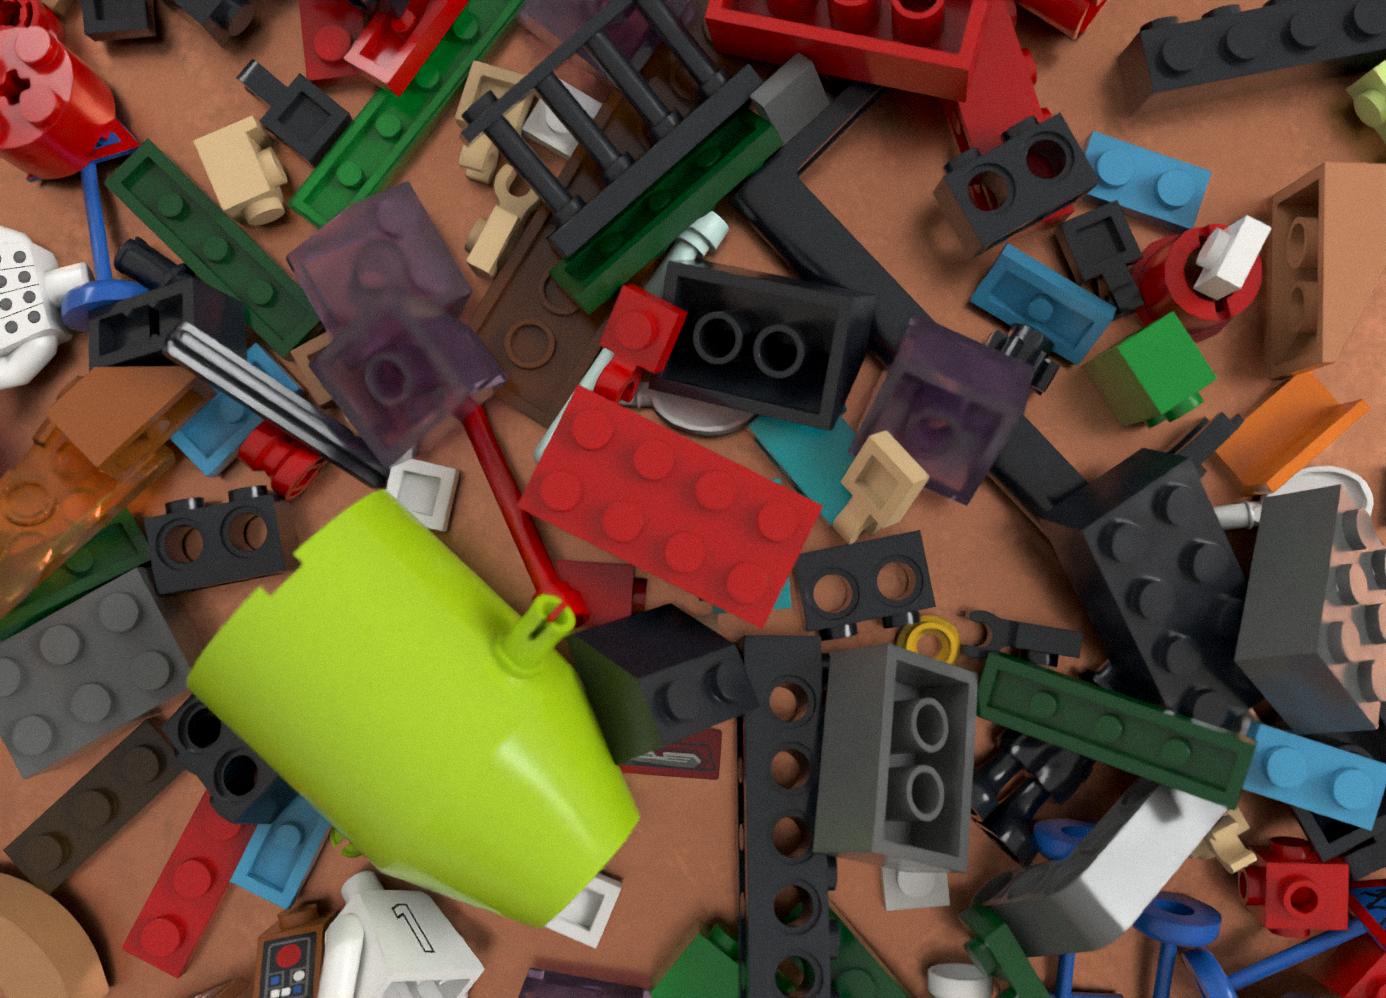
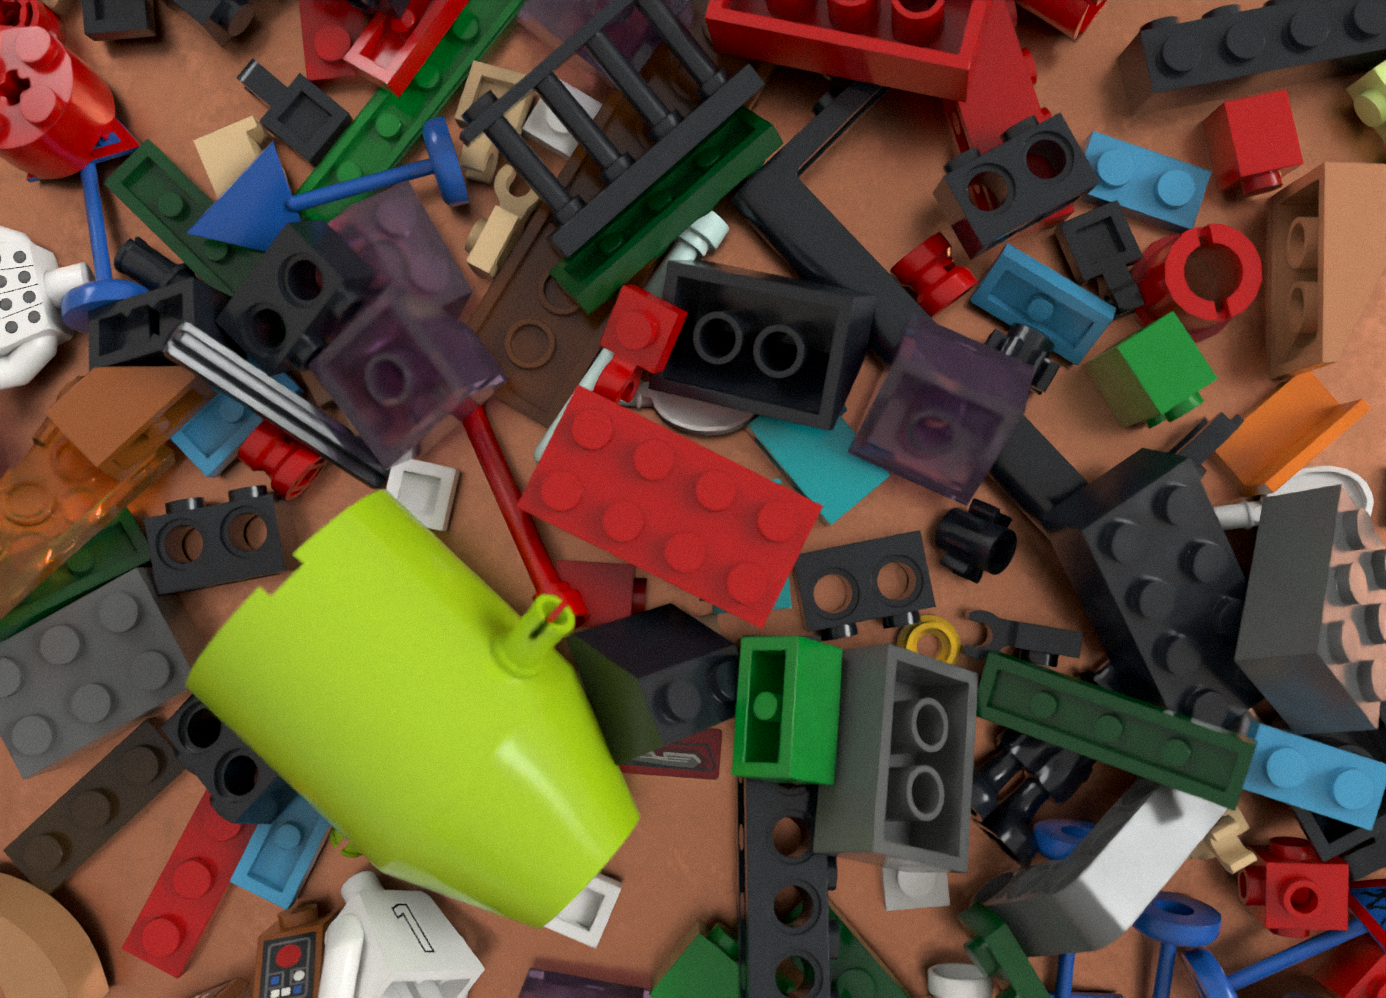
dark grey tile [750,52,830,147] -> none
tan plate [832,430,930,545] -> none
white plate [1193,215,1271,301] -> none
none -> blue piece [187,116,470,252]
none -> black brick [215,220,377,376]
none -> green brick [731,636,843,785]
none -> red wheel [890,231,979,318]
none -> black gear [936,498,1017,584]
none -> red brick [1202,89,1304,197]

